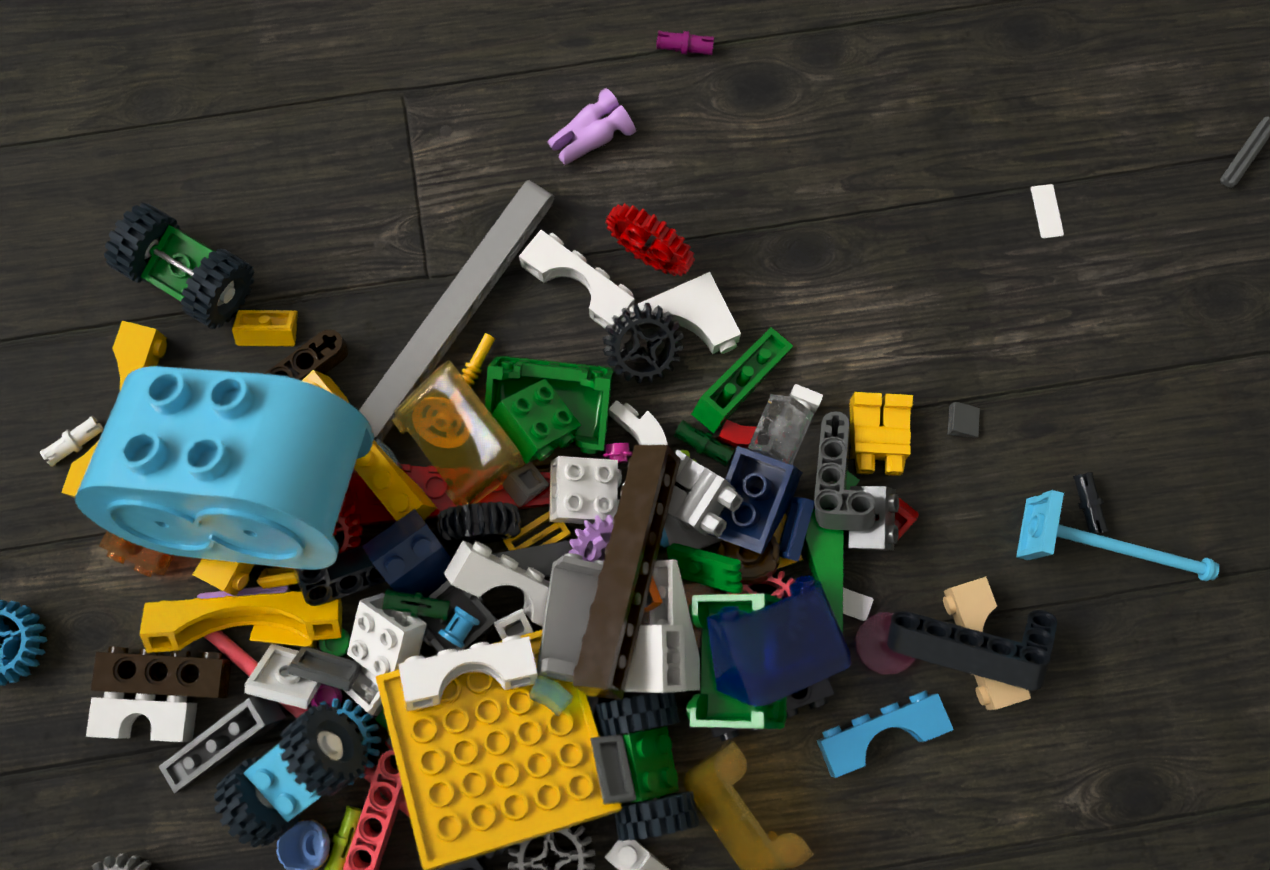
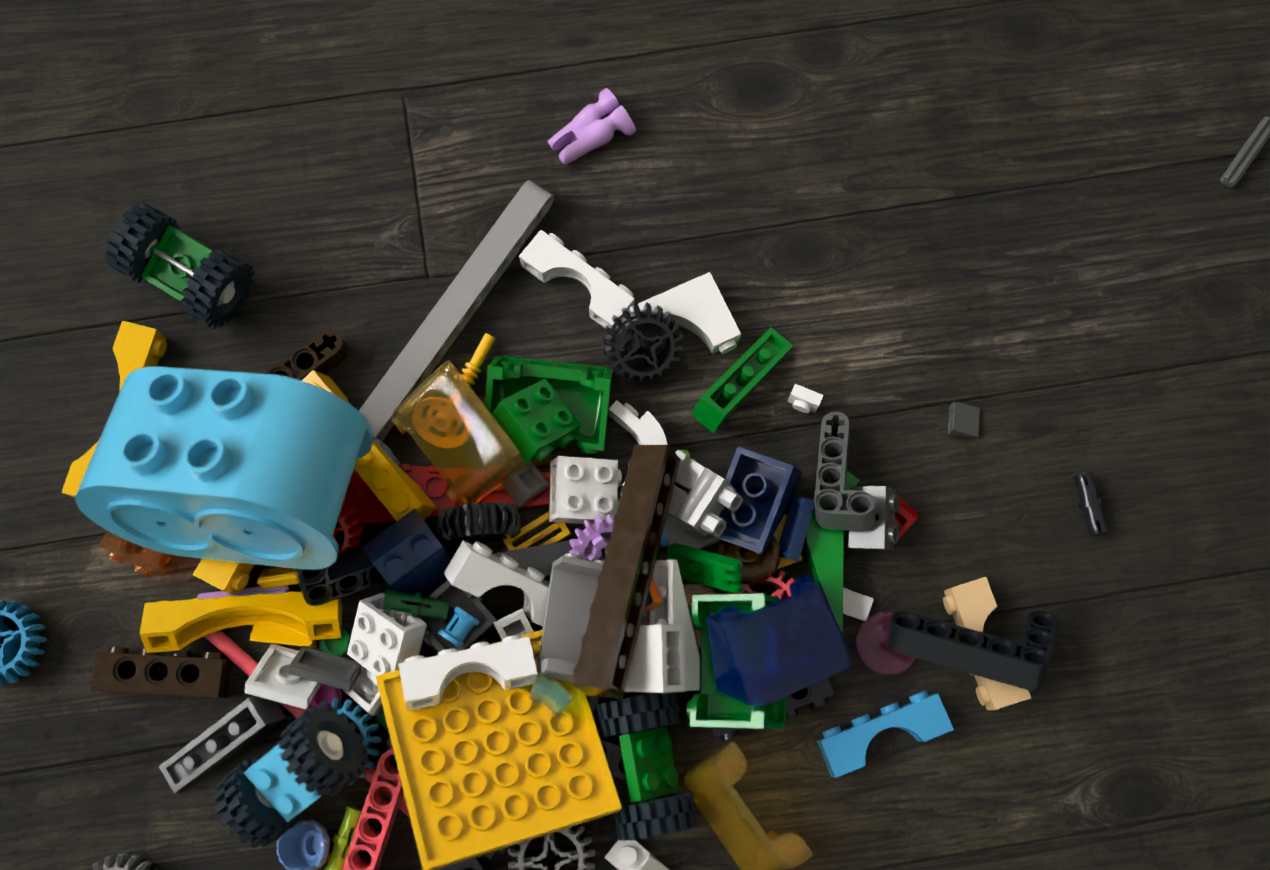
white pin [40,416,104,467] -> none
white arch [86,692,197,742] -> none
yellow slope [232,310,298,346] -> none
dark grey tile [590,734,636,805] -> none
dark pink plate [603,443,632,463] -> none
red gear [605,204,695,277] -> none
magenta pin [656,30,714,55] -> none
dark green pin [673,420,735,467] -> none
red piece [718,419,756,449] -> none
clear brick [748,394,814,465] -> none
yellow hips [850,392,913,476] -> none
medium azure tile [1016,490,1219,581] -> none
white sticker [1031,184,1064,238] -> none

